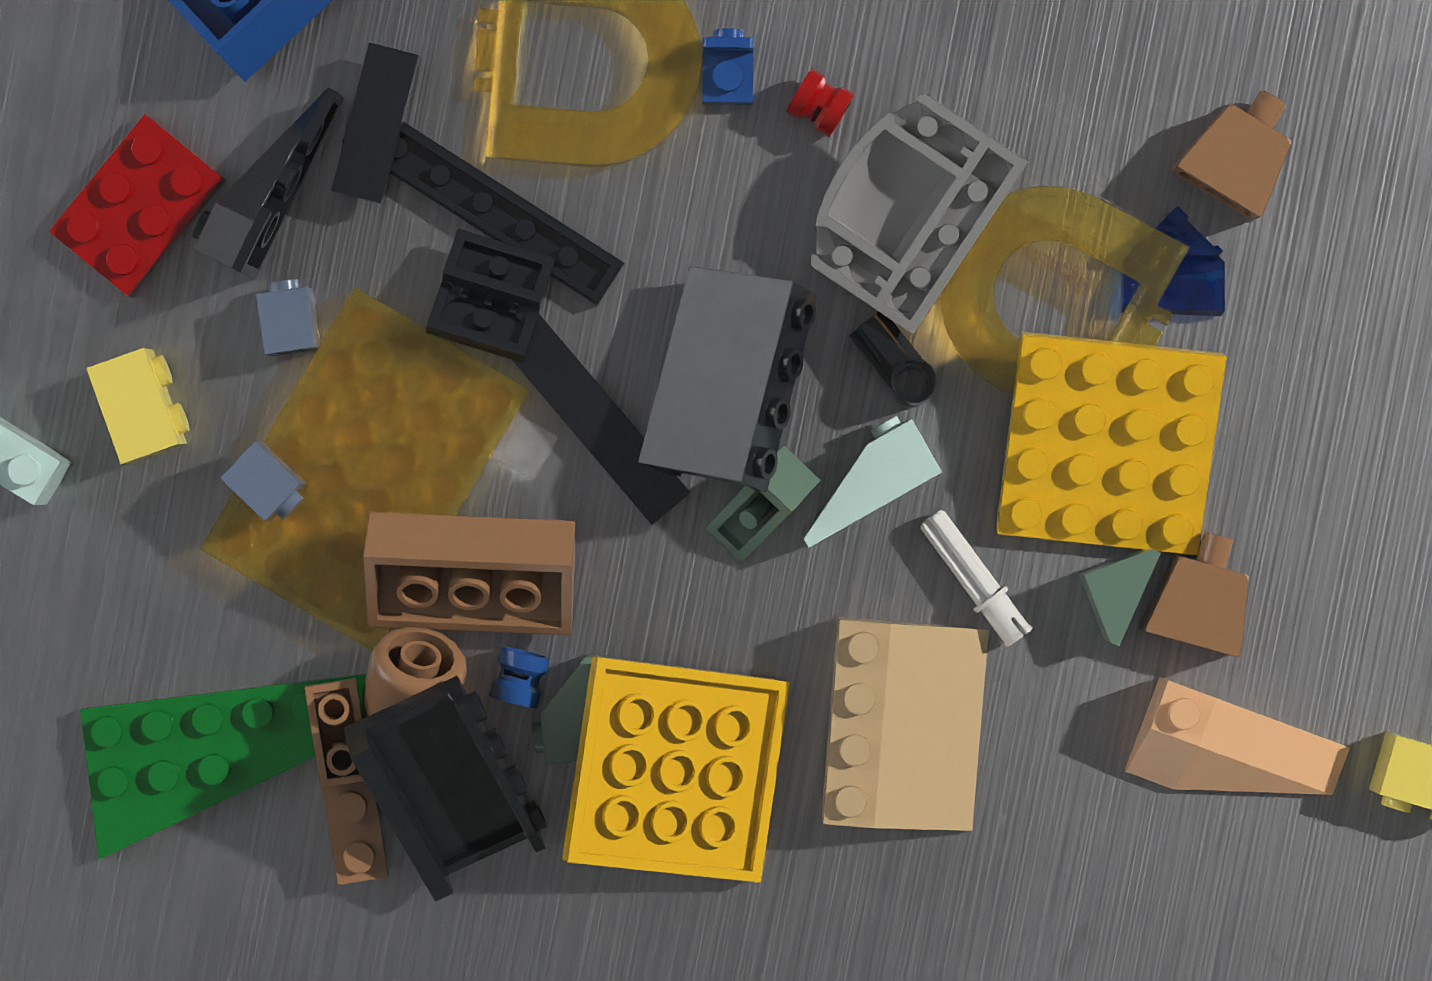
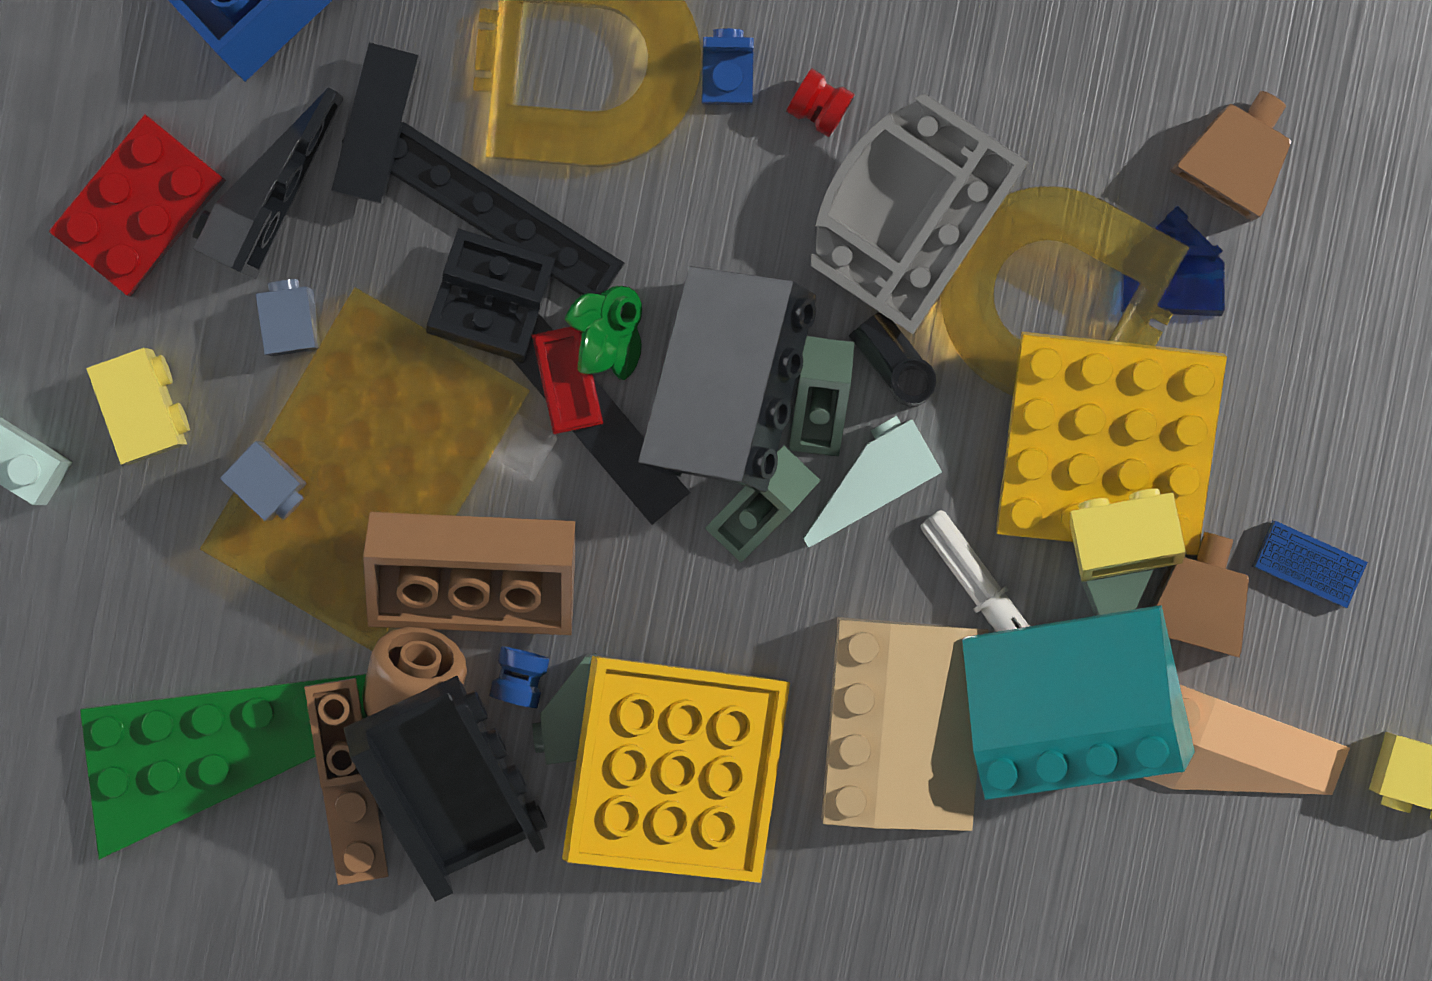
none -> red tile [532,326,604,435]
none -> green plate [565,286,642,380]
none -> sand green slope [789,336,855,457]
none -> teal slope [962,605,1195,800]
none -> light yellow brick [1069,489,1186,582]
none -> blue tile [1252,520,1368,608]

